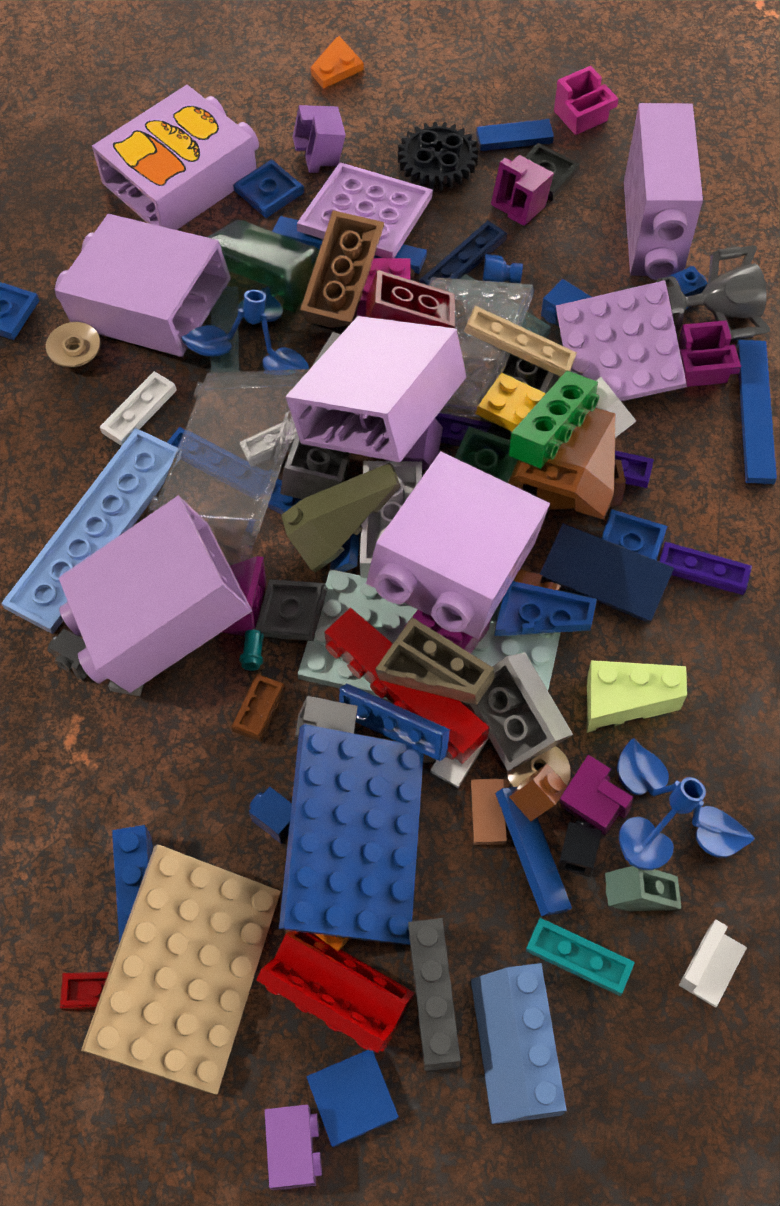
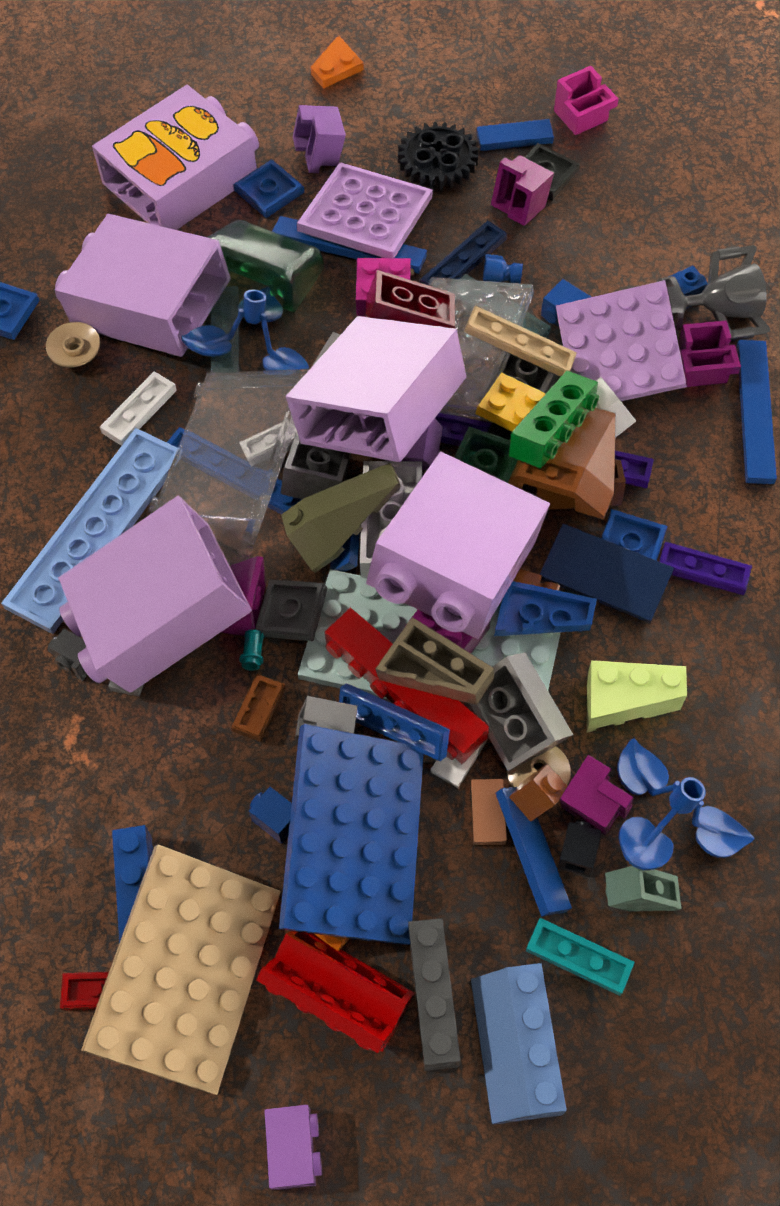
medium nougat slope [300,210,384,328] -> none
blue tile [306,1050,399,1148] -> none
lavender brick [624,103,703,280] -> none
white panel [679,919,747,1008] -> none

